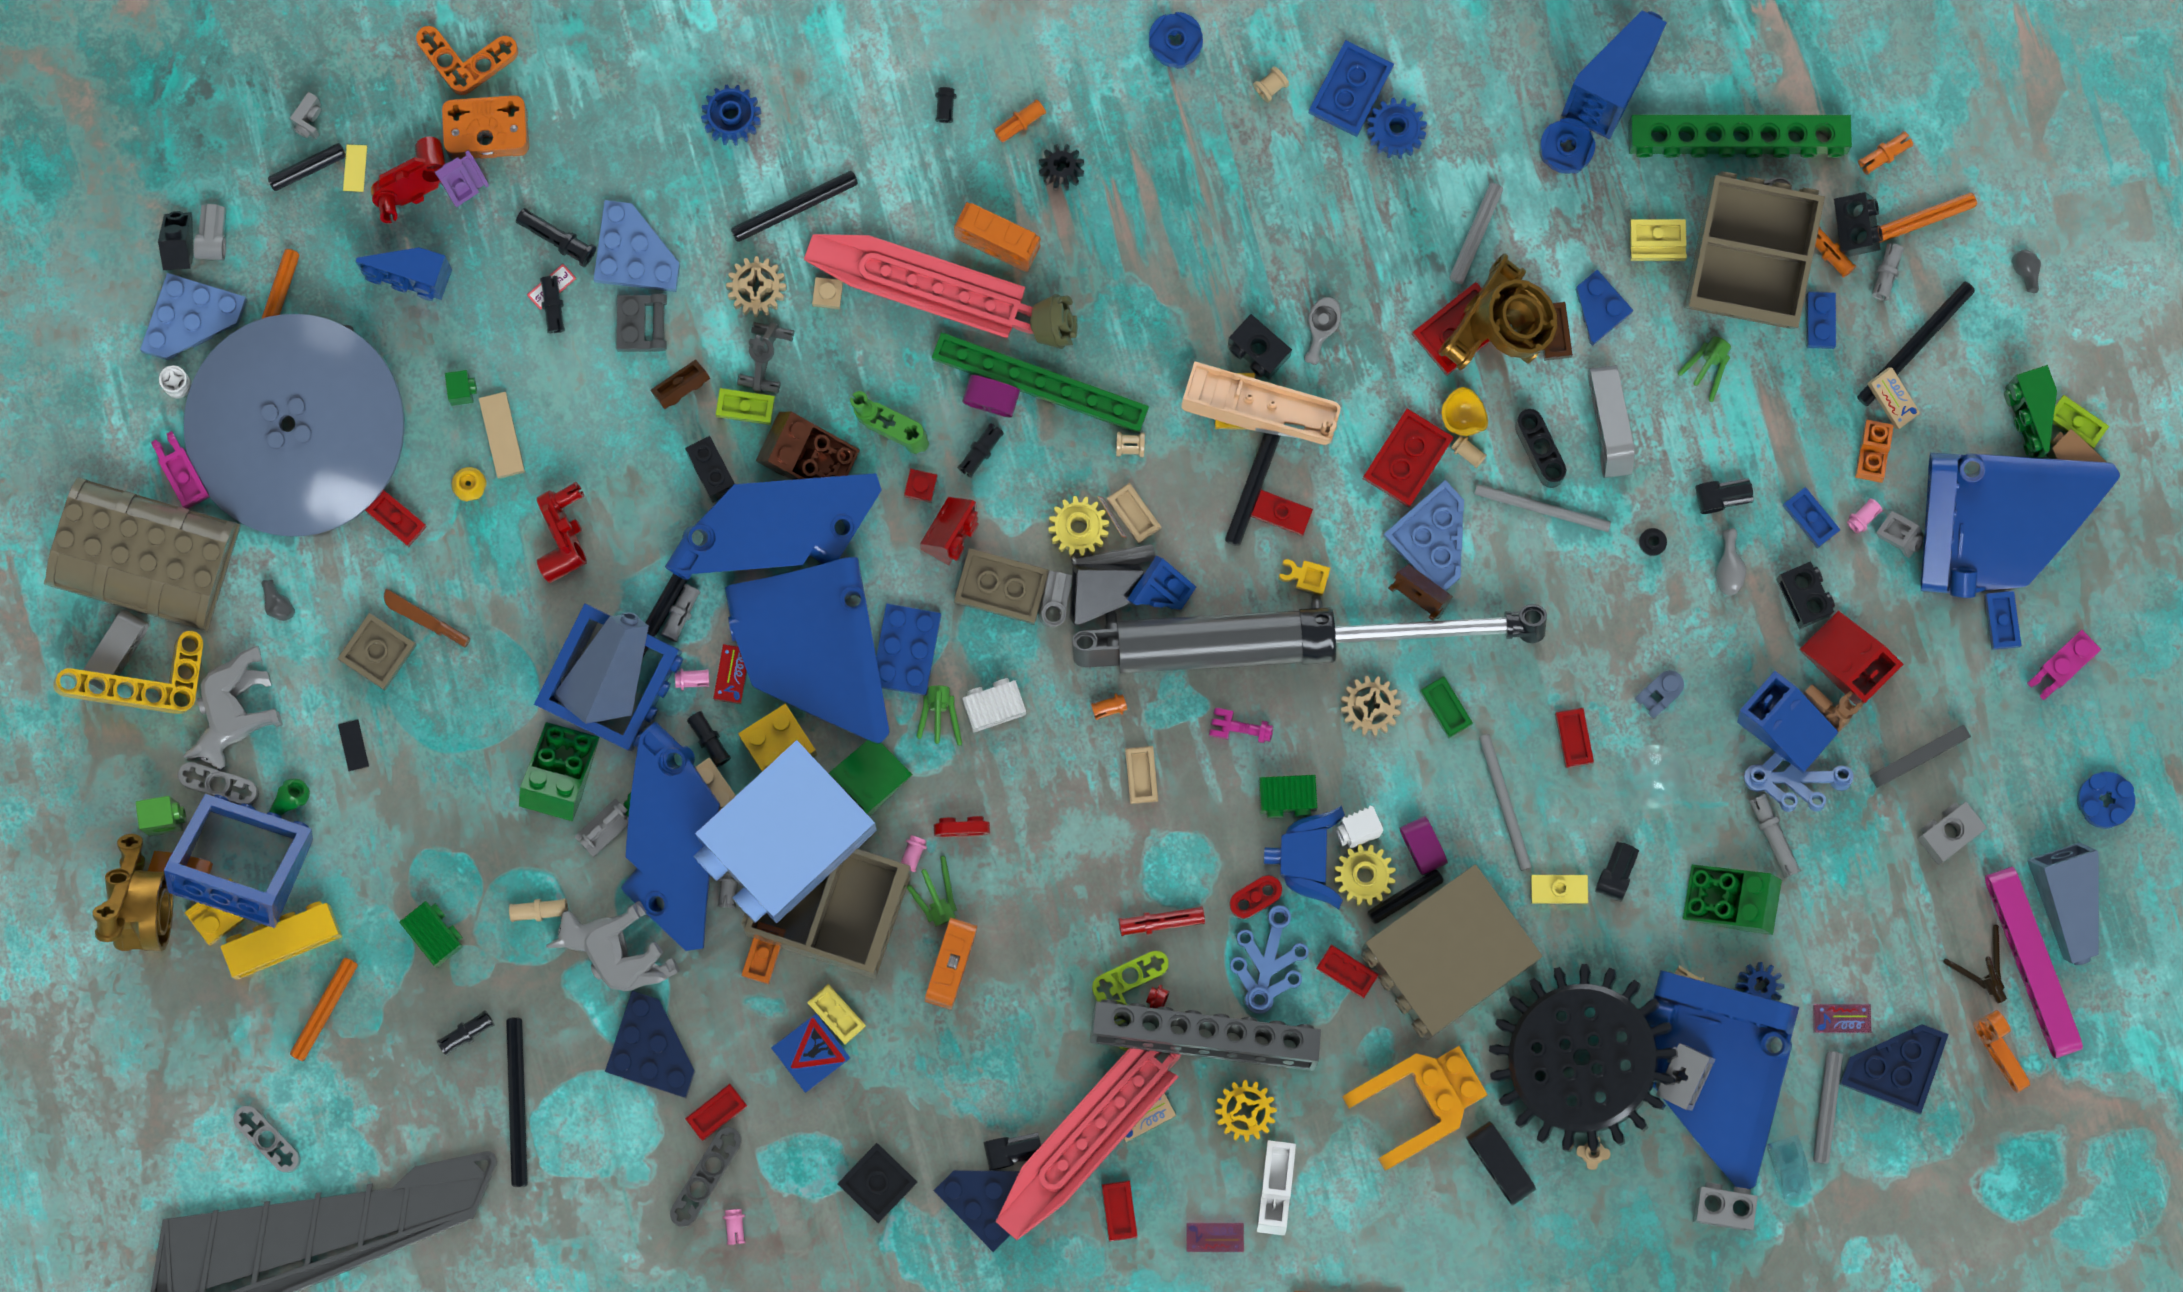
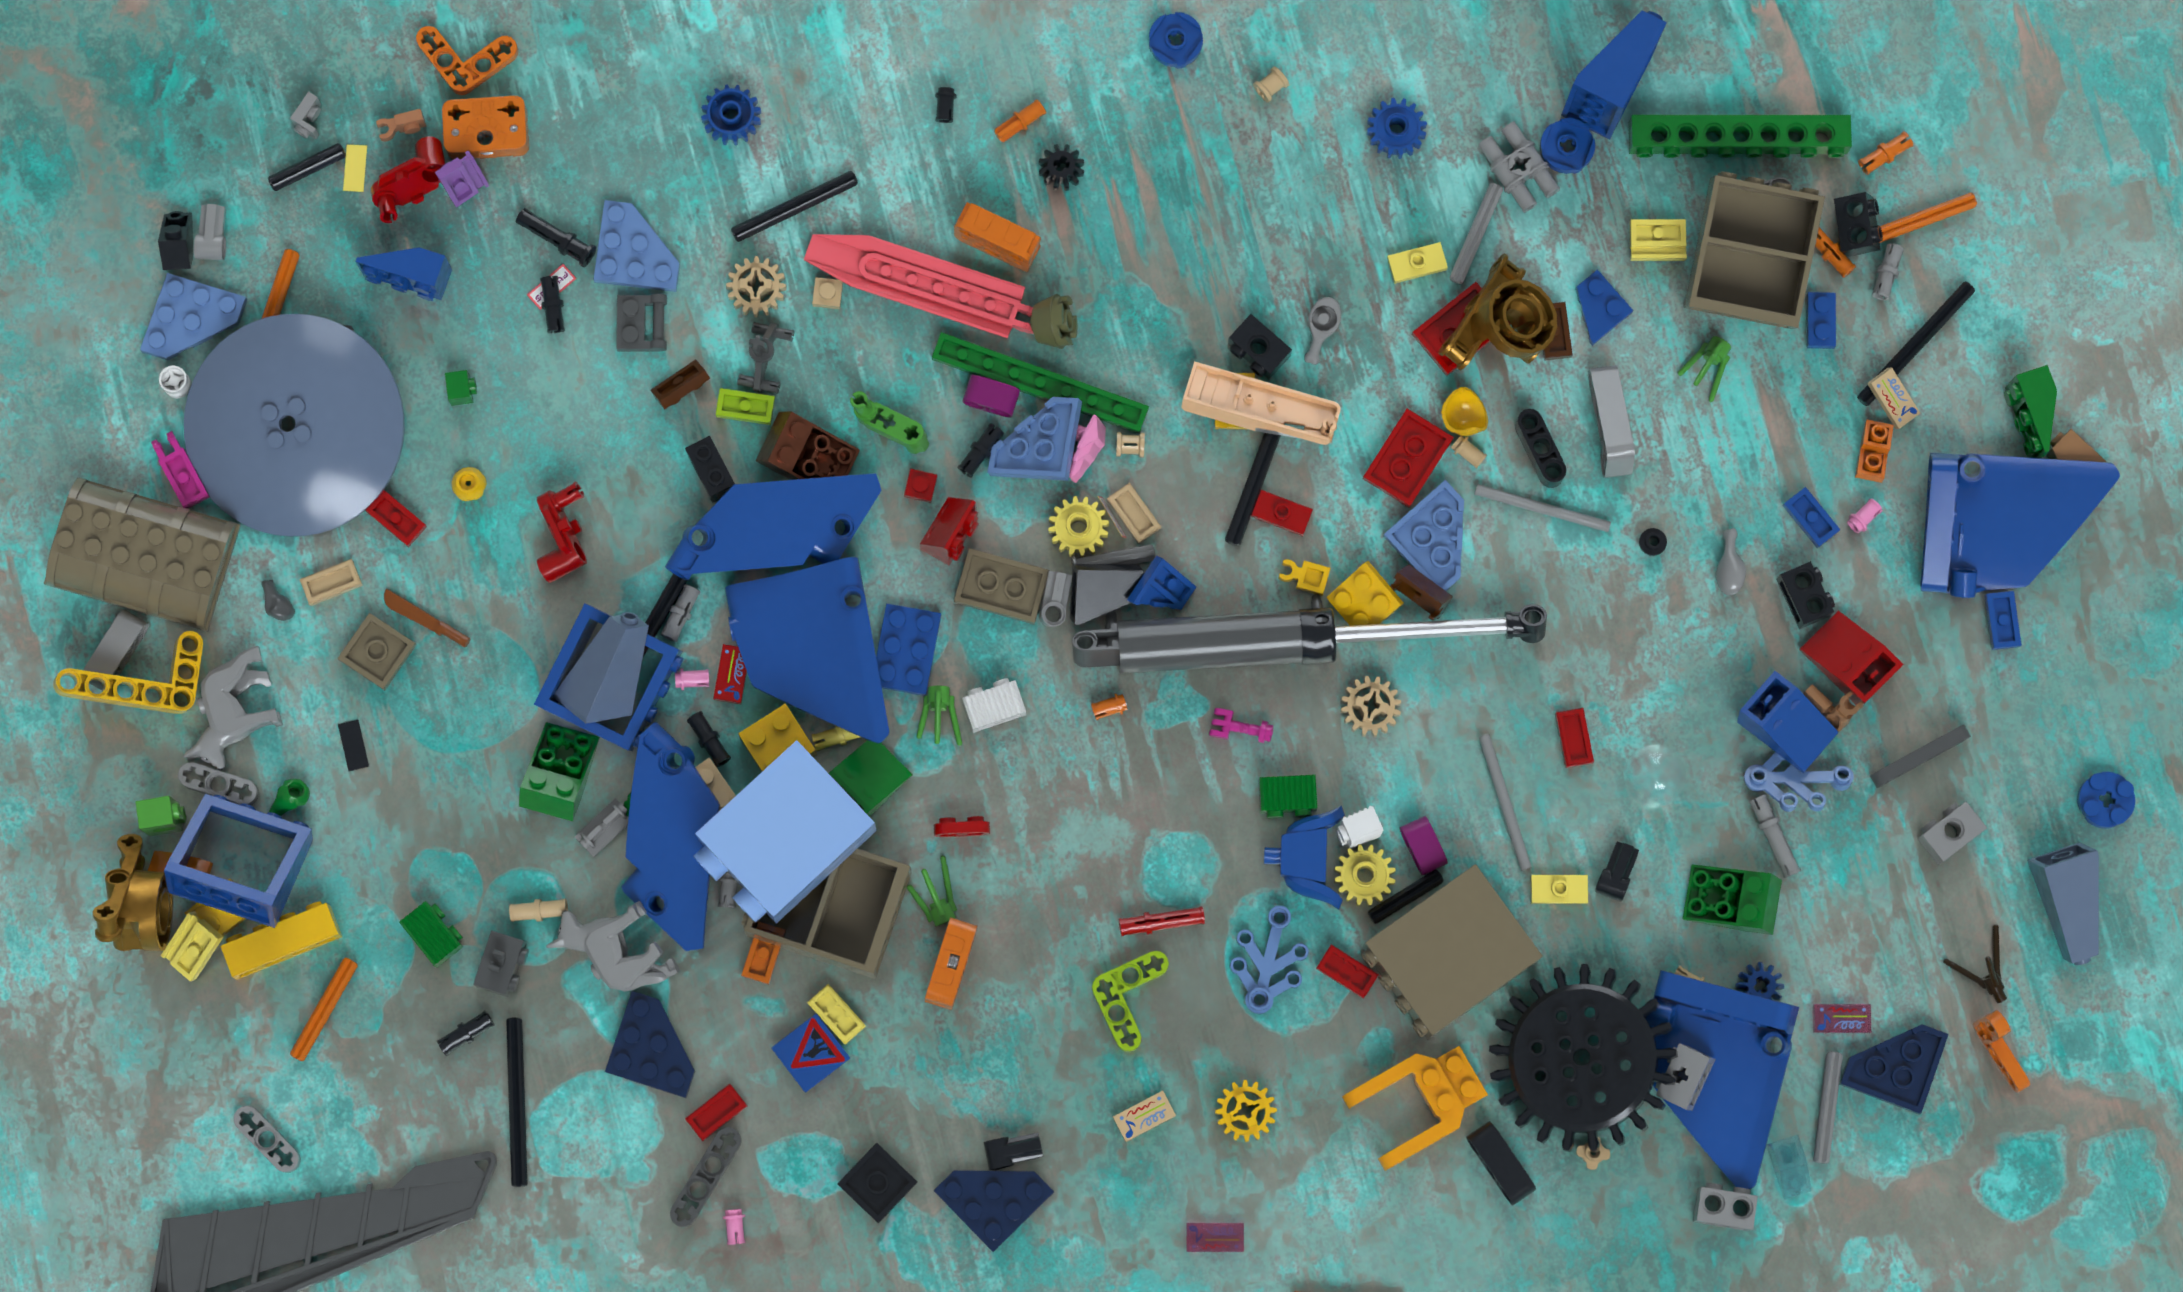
tan tile [479,392,525,479] -> none
bright pink pin [901,835,927,872] -> none
coral hinge [996,1048,1182,1240] -> none
dark grey brick [1090,1000,1321,1071] -> none
red tile [1102,1181,1138,1242] -> none
tan tile [1125,746,1158,804] -> none
red plate [1146,985,1170,1009] -> none
red plate [1230,875,1282,919] -> none
white slope [1257,1140,1296,1236] -> none
blue plate [1308,40,1394,137] -> none
green tile [1420,676,1473,739] -> none
sand blue plate [1635,670,1684,719] -> none
black piece [1695,478,1754,514] -> none
light grey bracket [1876,511,1924,558] -> none
dark pink beam [1985,866,2083,1059] -> none
dark grey animal [2012,249,2041,293] -> none
dark pink hinge [2027,630,2102,700] -> none
lime plate [2053,395,2109,449] -> none
none -> light yellow plate [161,911,223,982]
none -> tan tile [299,559,363,606]
none -> nougat plate [376,109,427,142]
none -> dark grey brick [473,930,529,997]
none -> light yellow pin [811,726,860,751]
none -> medium blue plate [987,397,1082,481]
none -> bright pink connector [1069,415,1106,483]
none -> yellow plate [1326,561,1404,626]
none -> light yellow plate [1387,242,1448,284]
none -> light grey pin [1478,121,1560,213]

